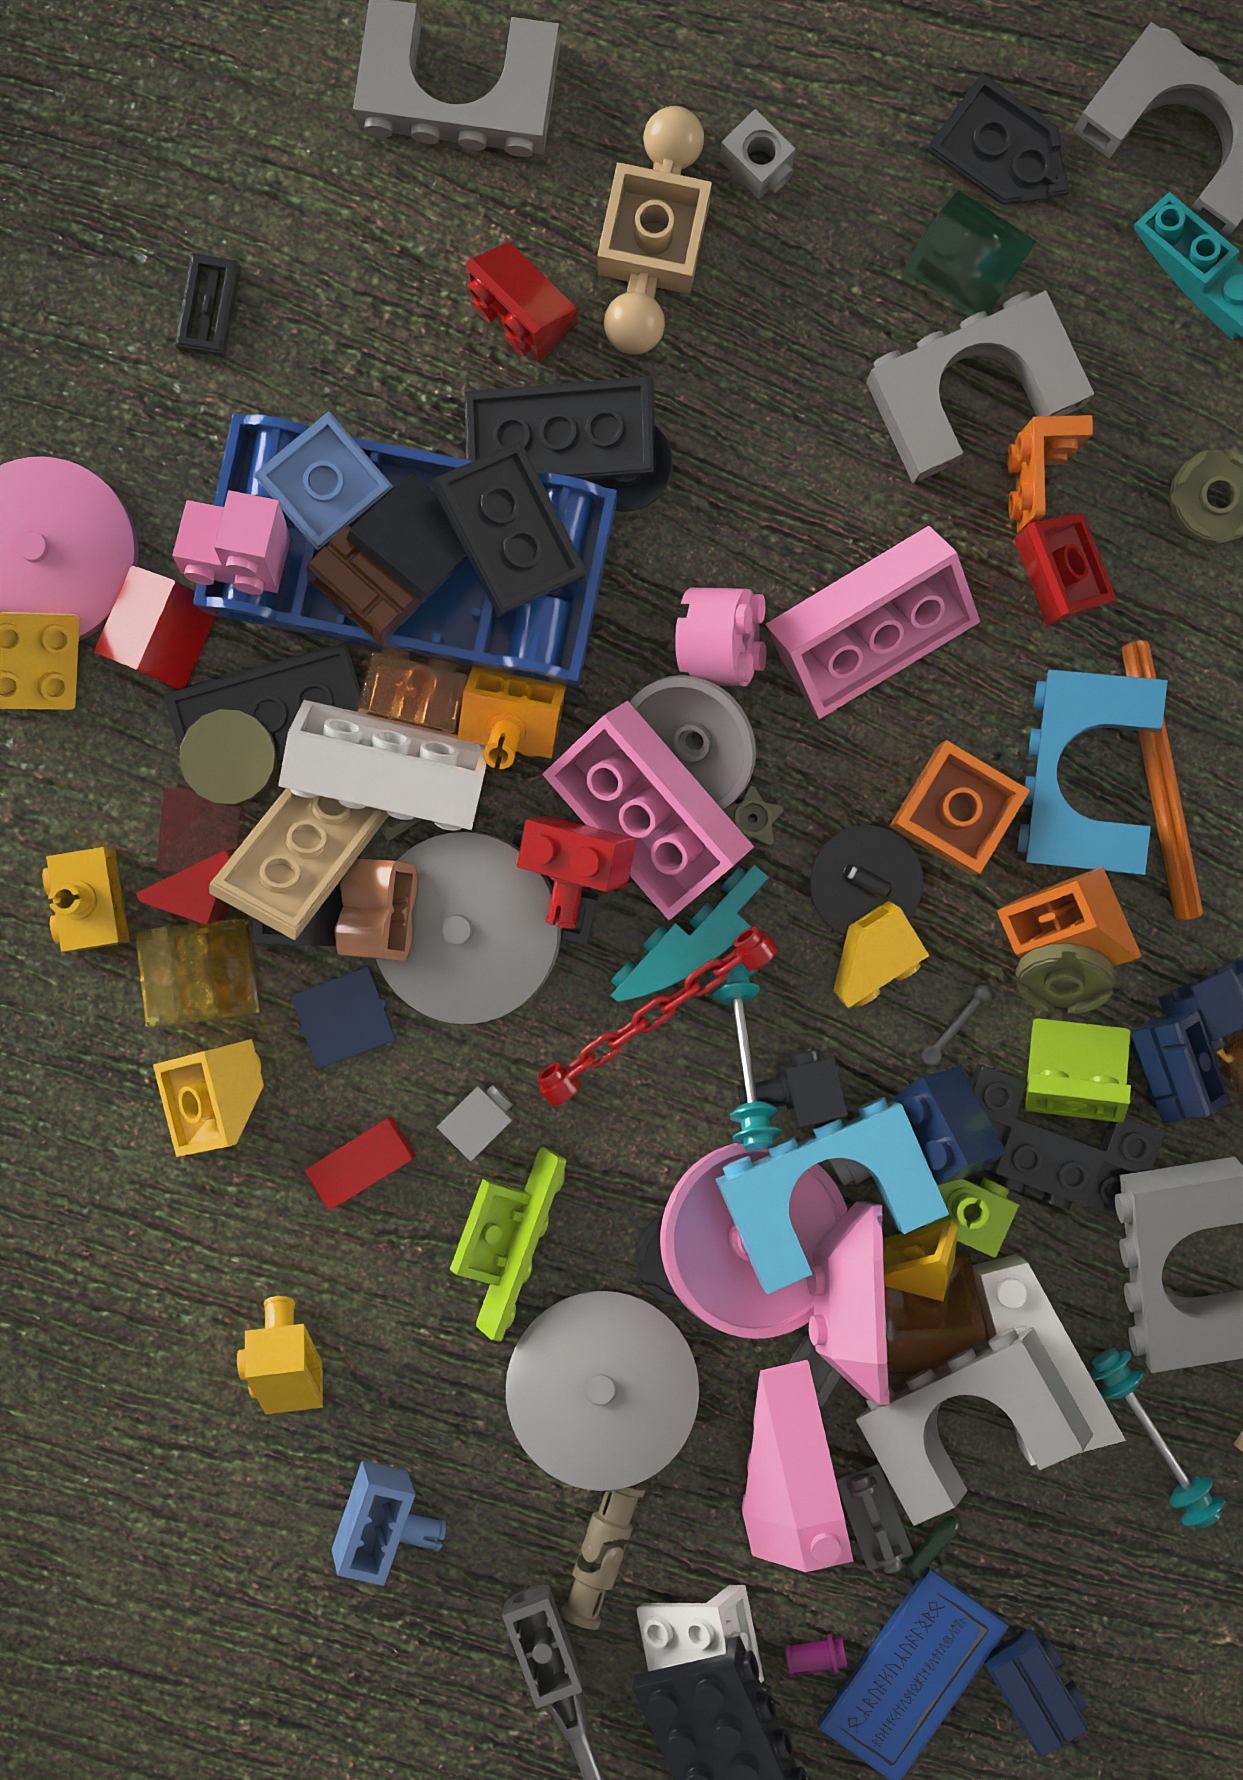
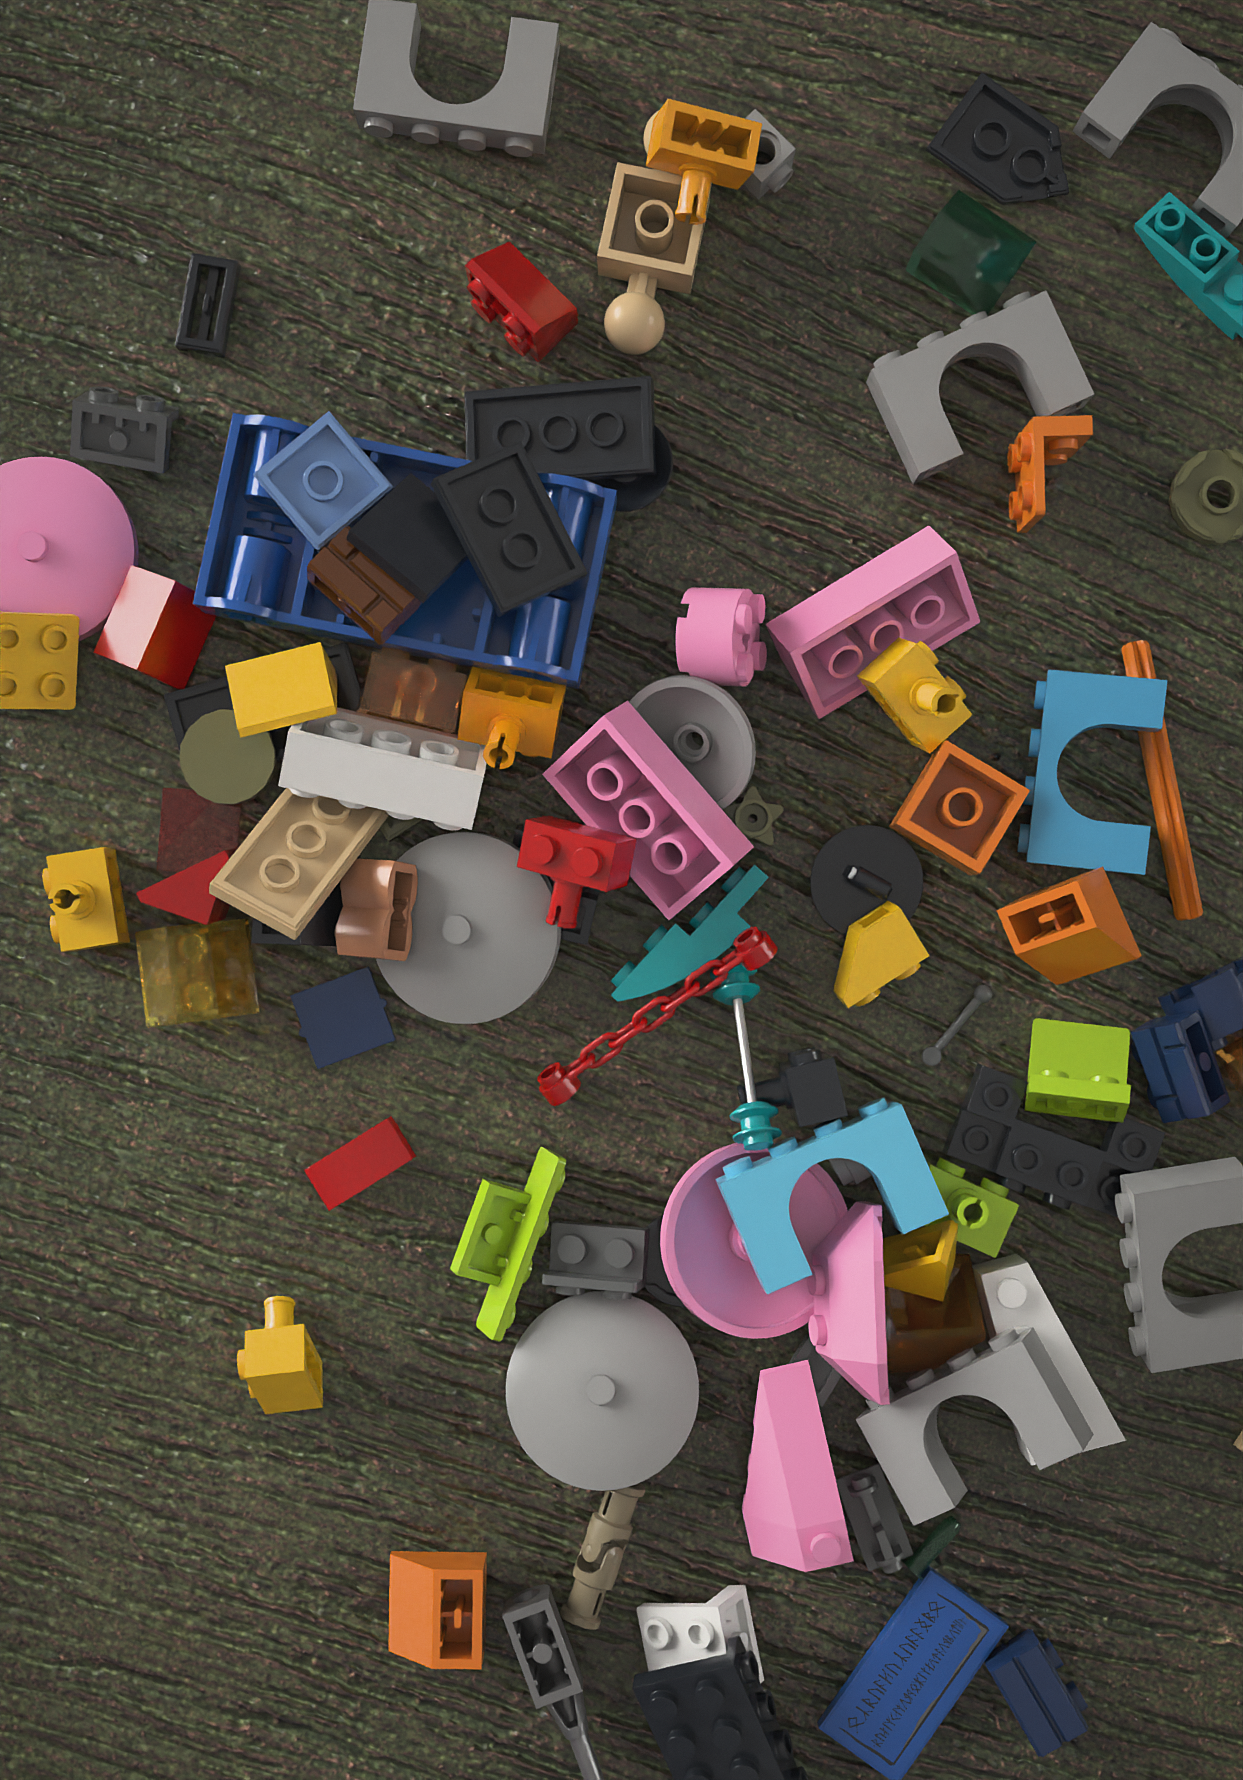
yellow slope [153,1039,264,1157] -> none
bright pink brick [172,490,291,595] -> none
medium blue brick [331,1460,446,1586] -> none
light grey brick [437,1083,514,1162] -> none
magenta pin [785,1634,848,1678] -> none
dark blue brick [893,1067,1007,1186] -> none
red slope [1013,512,1117,627] -> none
olive tile [1016,943,1115,1014] -> none
teal axle [1089,1348,1225,1529] -> none
none -> dark grey bracket [70,386,179,473]
none -> yellow slope [225,642,337,738]
none -> orange slope [389,1551,487,1670]
none -> dark grey bracket [542,1220,649,1300]
none -> light orange brick [646,99,762,225]
none -> yellow brick [857,637,973,753]

